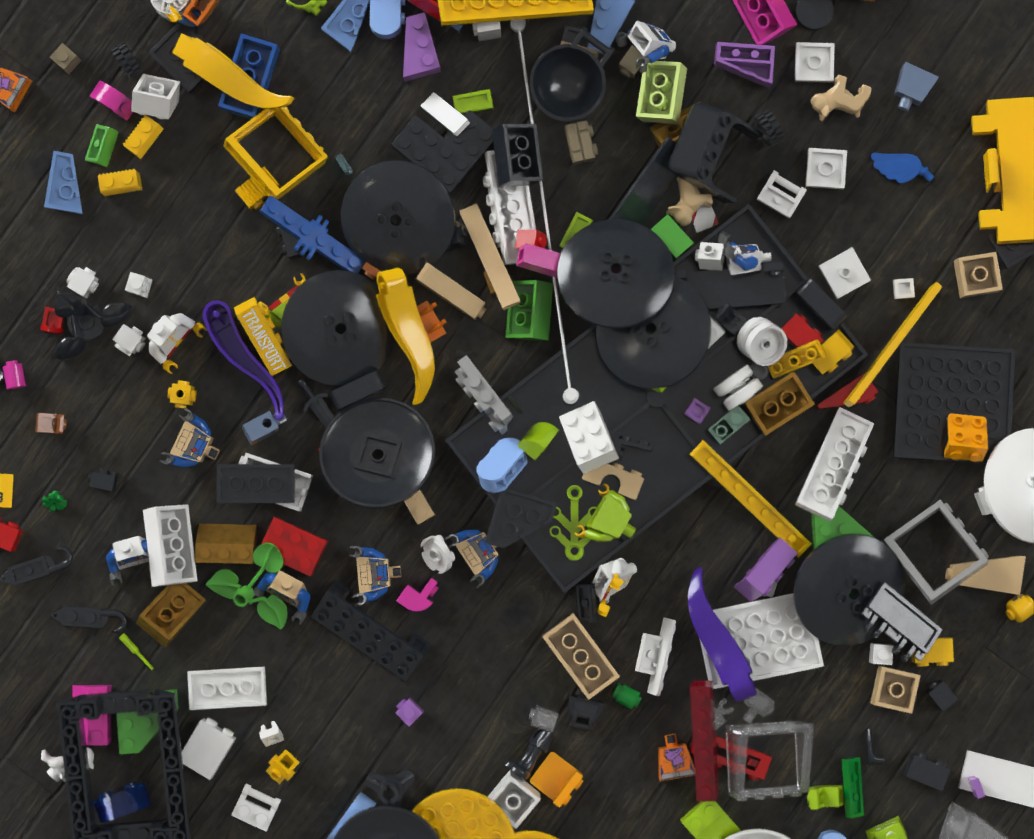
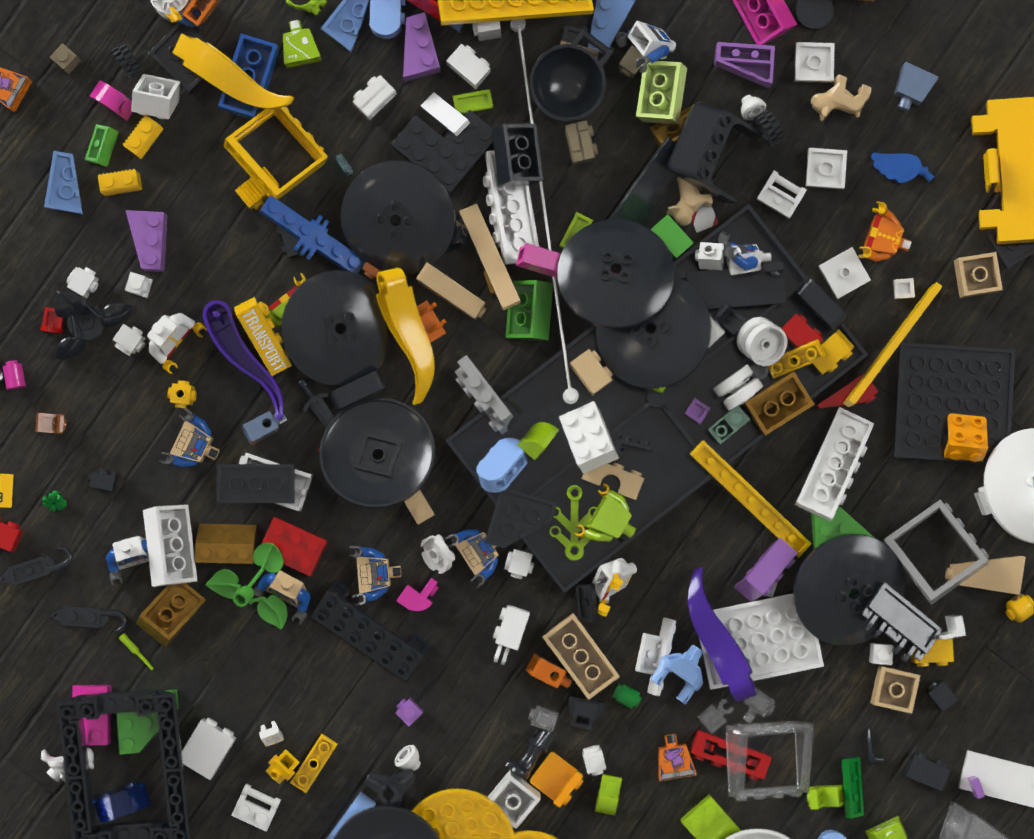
white tile [187,666,267,710] -> none
brick [515,229,547,251] -> none
dark red brick [690,681,719,801] -> none
none -> medium lavender wedge [126,210,168,272]
none -> lime torso [283,20,322,68]
none -> yellow tile [290,734,338,793]
none -> white brick [352,75,397,120]
none -> white brick [395,745,421,771]
none -> white brick [446,44,490,89]
none -> white brick [493,605,530,665]
none -> white brick [504,549,534,579]
none -> orange torso [526,653,573,688]
none -> tan brick [569,349,612,396]
none -> white brick [582,745,606,776]
none -> lime brick [595,774,622,815]
none -> light blue connector [650,645,703,705]
none -> white brick [741,95,766,121]
none -> orange torso [858,201,911,262]
none -> white panel [937,615,966,640]

